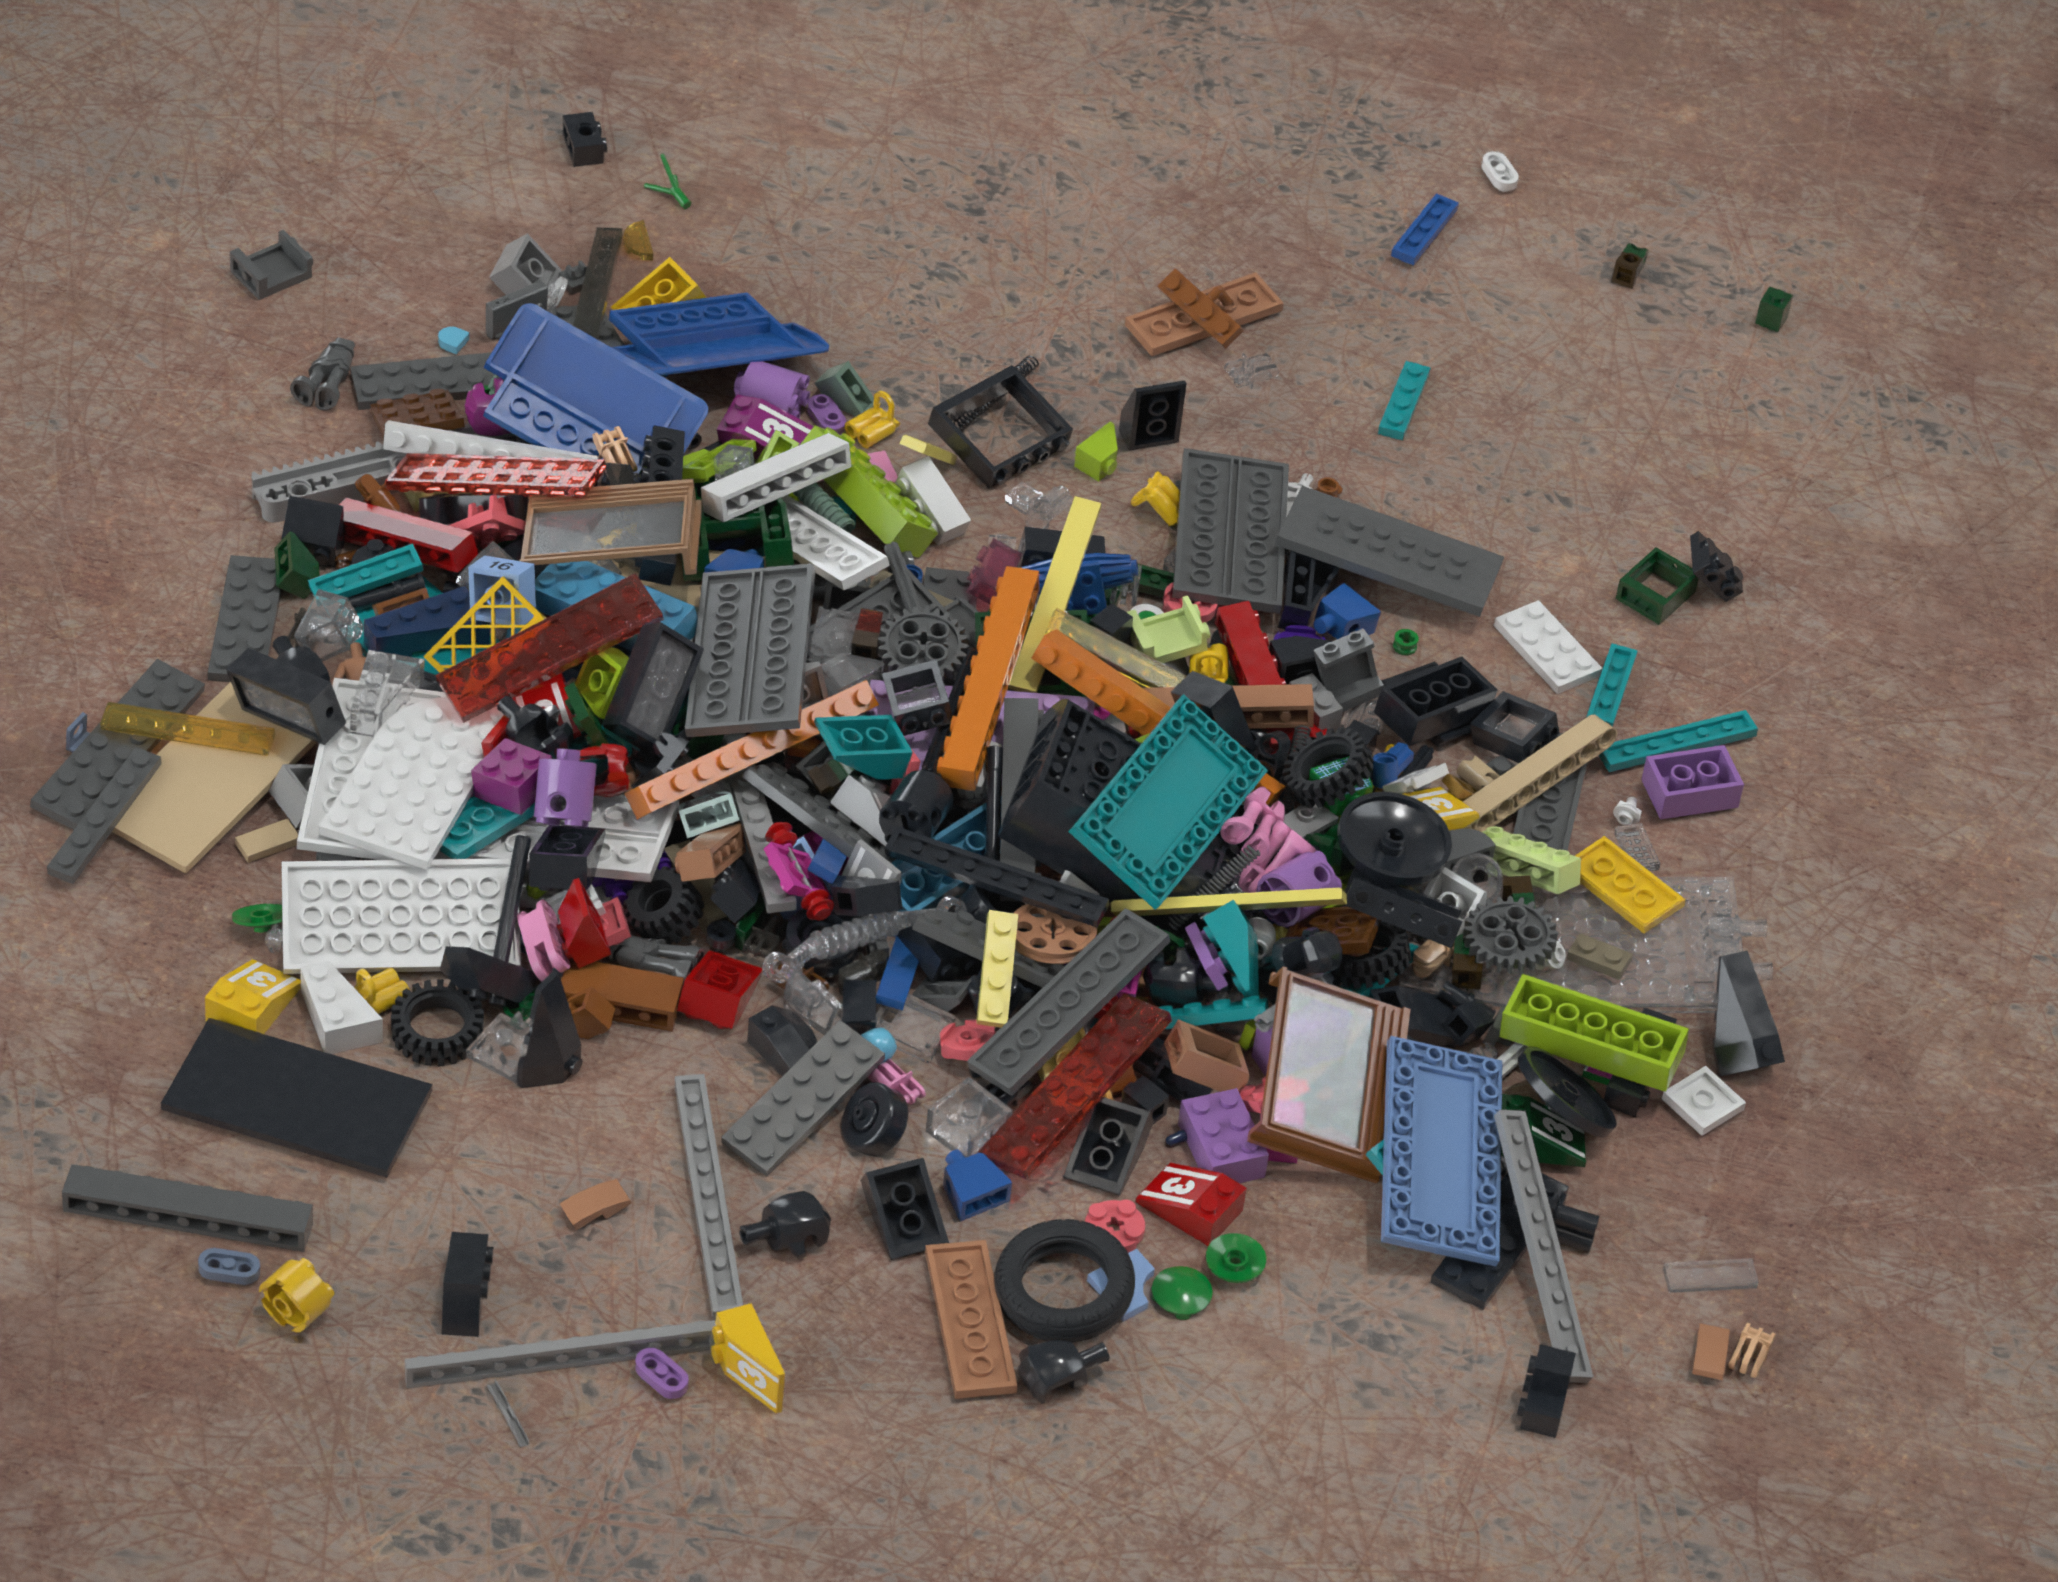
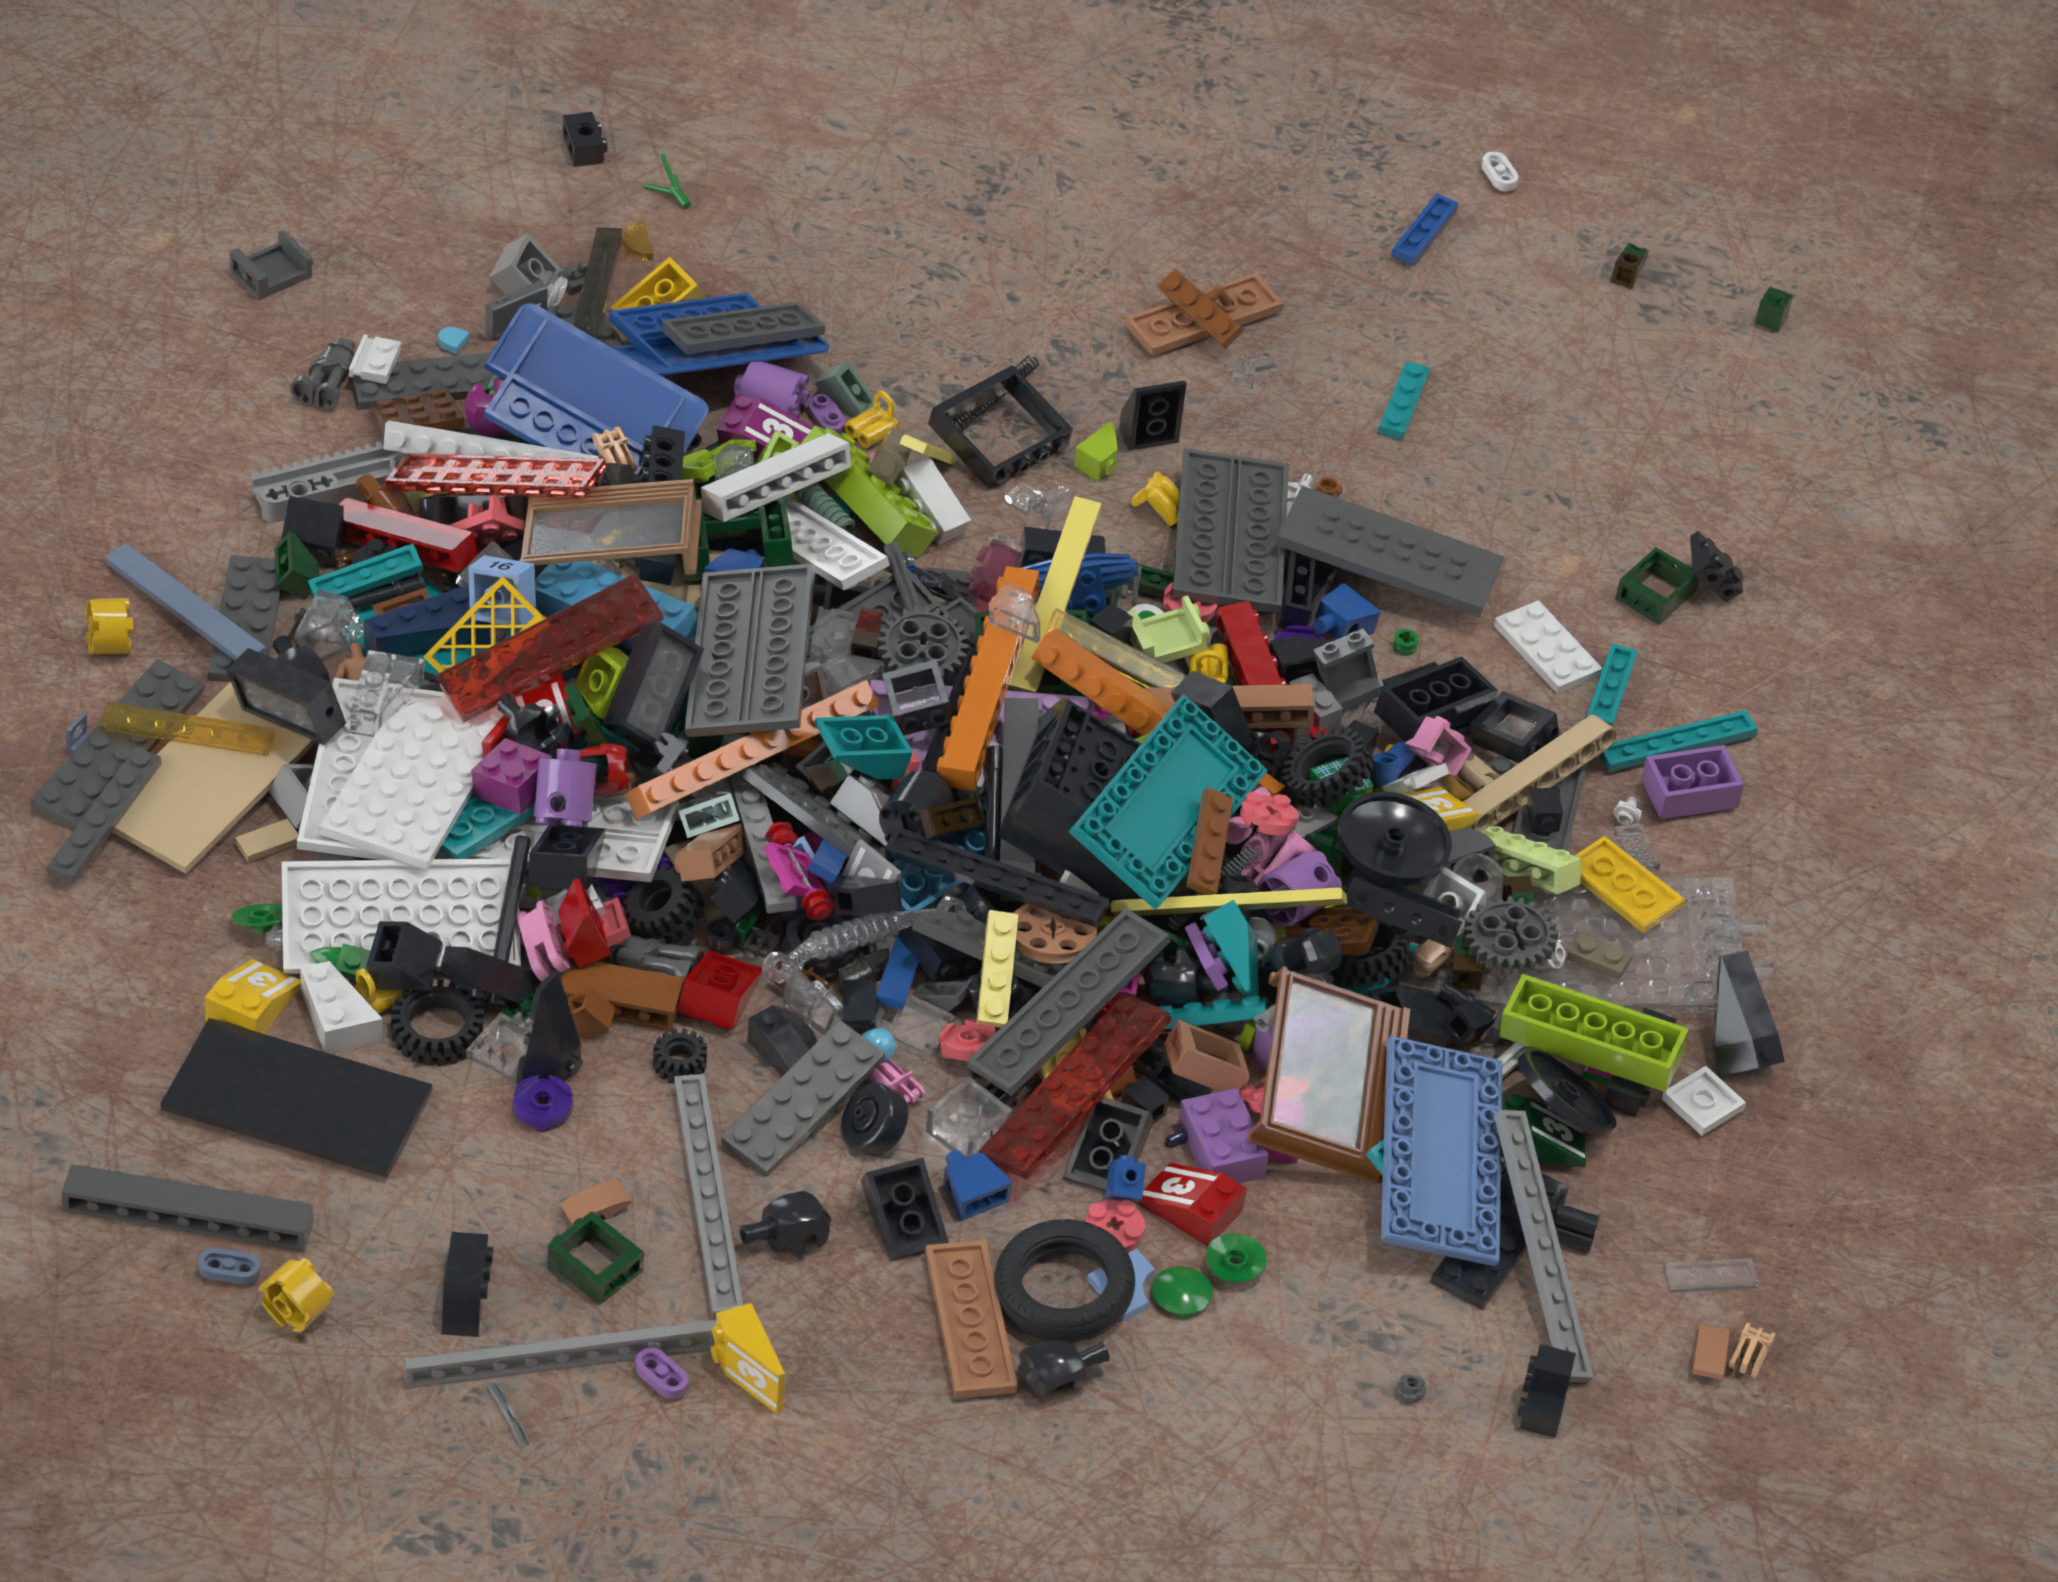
none -> yellow brick [86,598,133,655]
none -> sand blue tile [105,543,267,660]
none -> green plate [310,943,370,980]
none -> white plate [349,334,401,384]
none -> black slope [366,921,443,990]
none -> dark purple plate [513,1075,573,1132]
none -> dark green window [547,1211,644,1305]
none -> black tyre [653,1028,707,1084]
none -> dark grey plate [661,302,826,355]
none -> dark tan brick [868,427,911,485]
none -> black wheel [913,566,971,602]
none -> dark brown tile [919,797,986,839]
none -> clear slope [989,582,1040,643]
none -> blue brick [1105,1155,1146,1203]
none -> dark orange plate [1187,787,1233,895]
none -> black tile [1220,874,1258,894]
none -> coral plate [1240,792,1299,836]
none -> dark grey plate [1396,1374,1427,1403]
none -> bright pink window [1405,716,1472,777]
none -> black brick [1526,788,1563,832]

